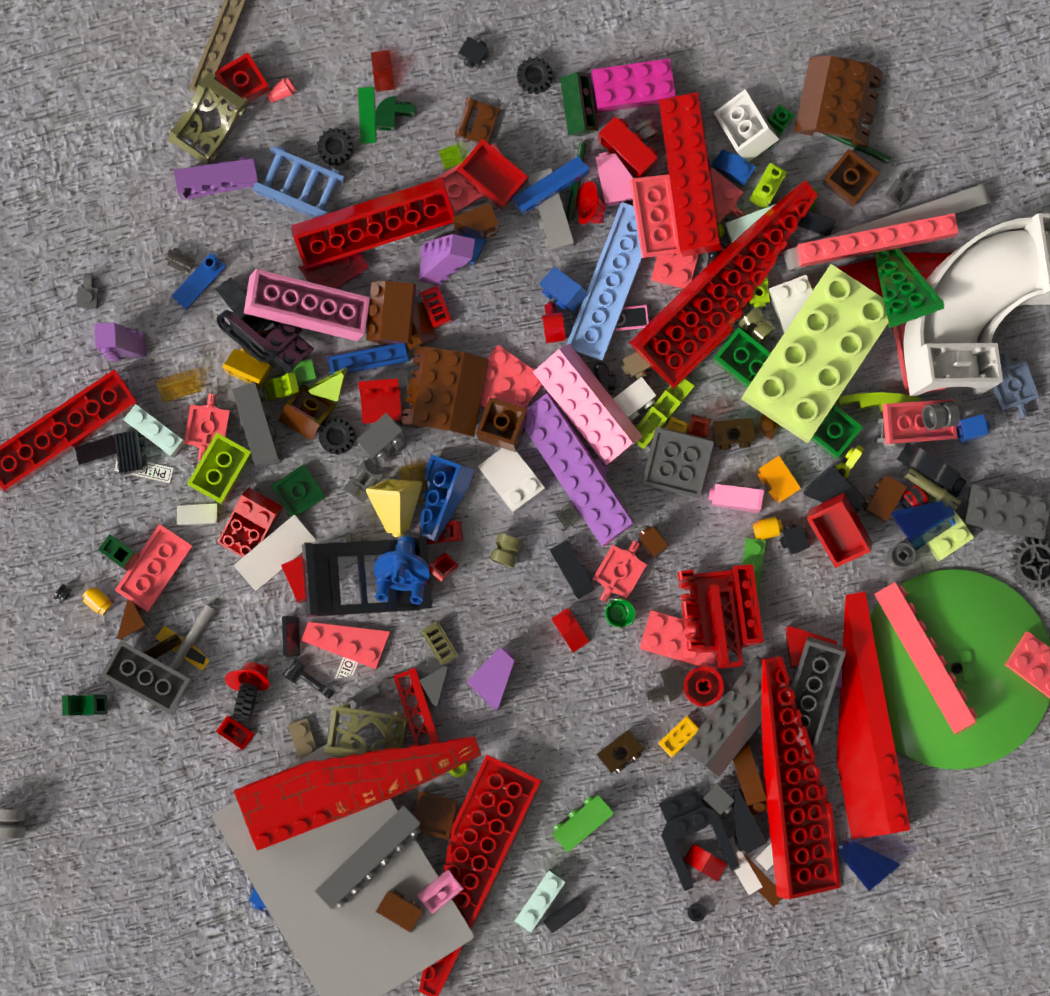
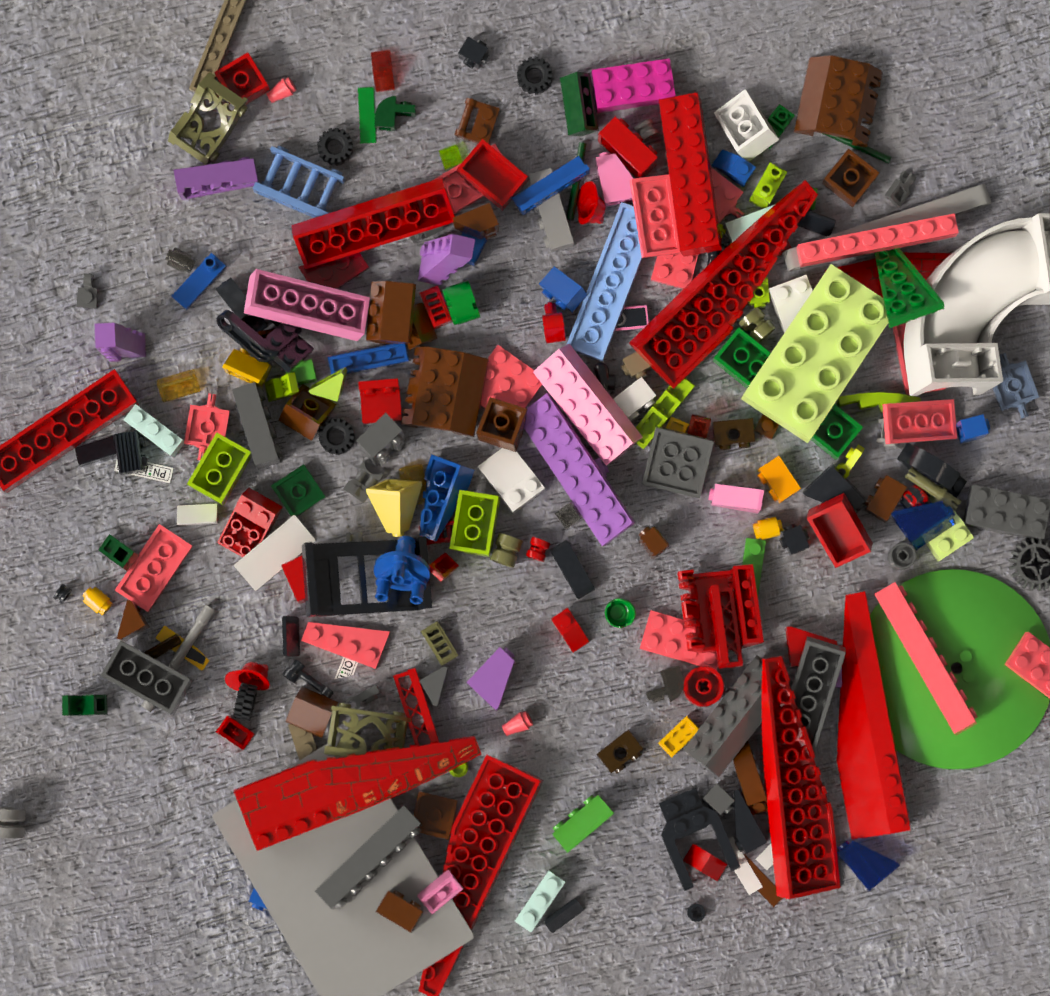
coral plate [593,541,647,603] -> none
dark grey wheel [922,401,960,430] -> none
none -> slope [286,686,339,738]
none -> green brick [442,280,481,325]
none -> lime slope [449,490,501,557]
none -> coral cone [502,711,533,736]
none -> red wheel [526,537,550,562]

